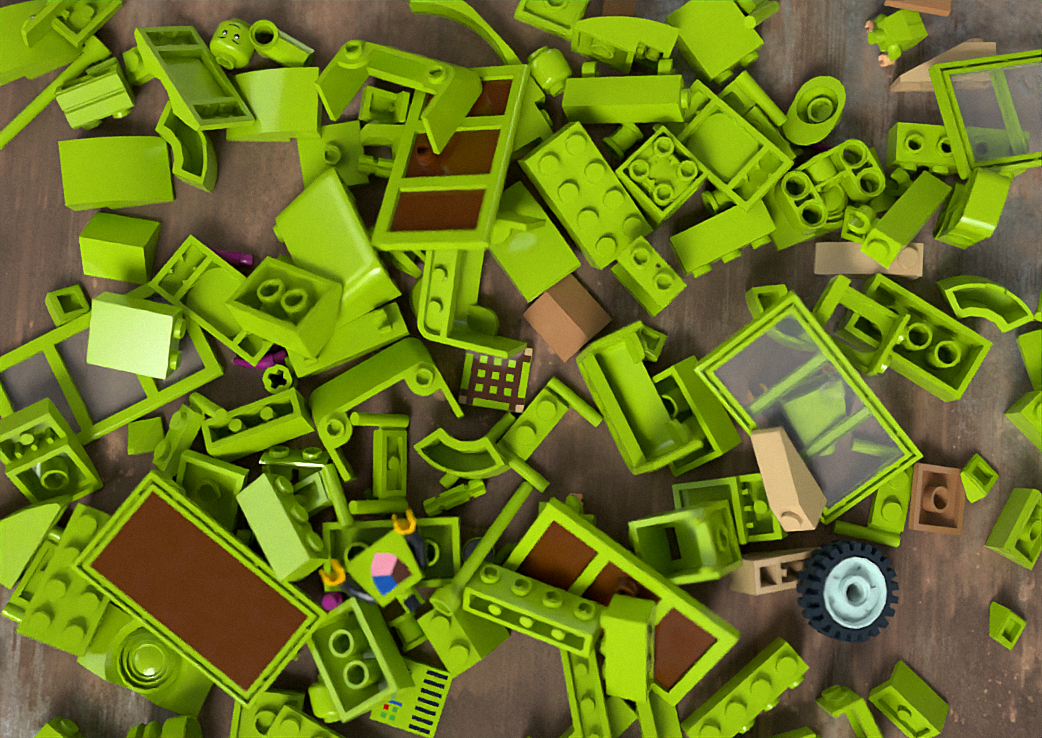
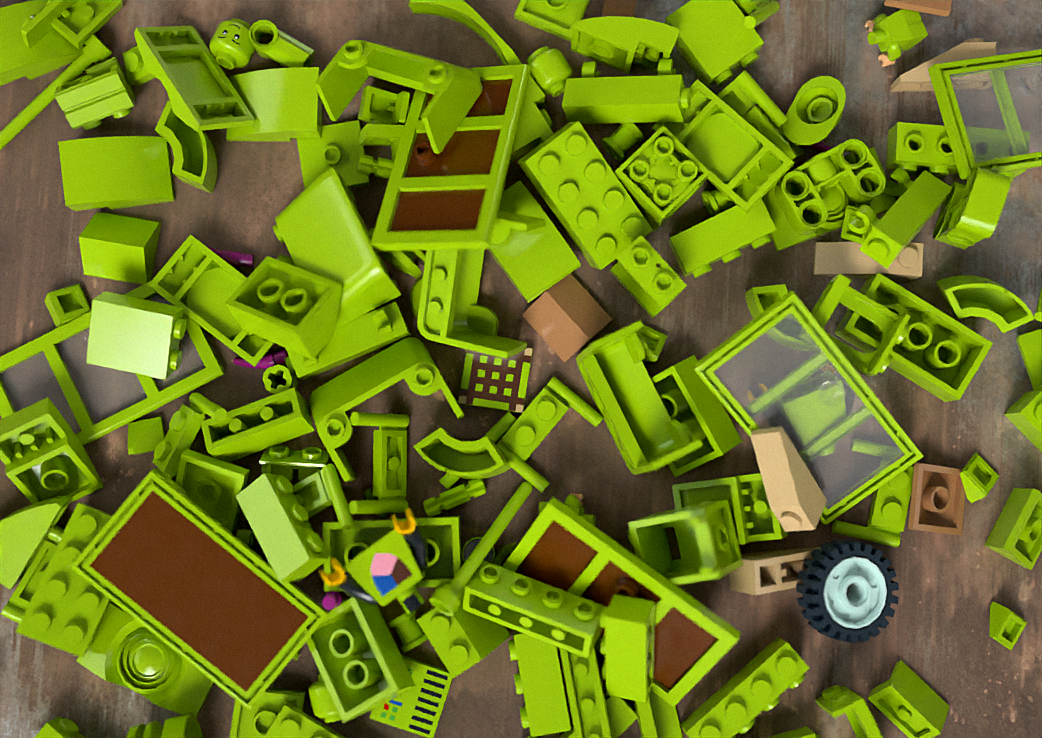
none -> lime brick [508,630,571,737]

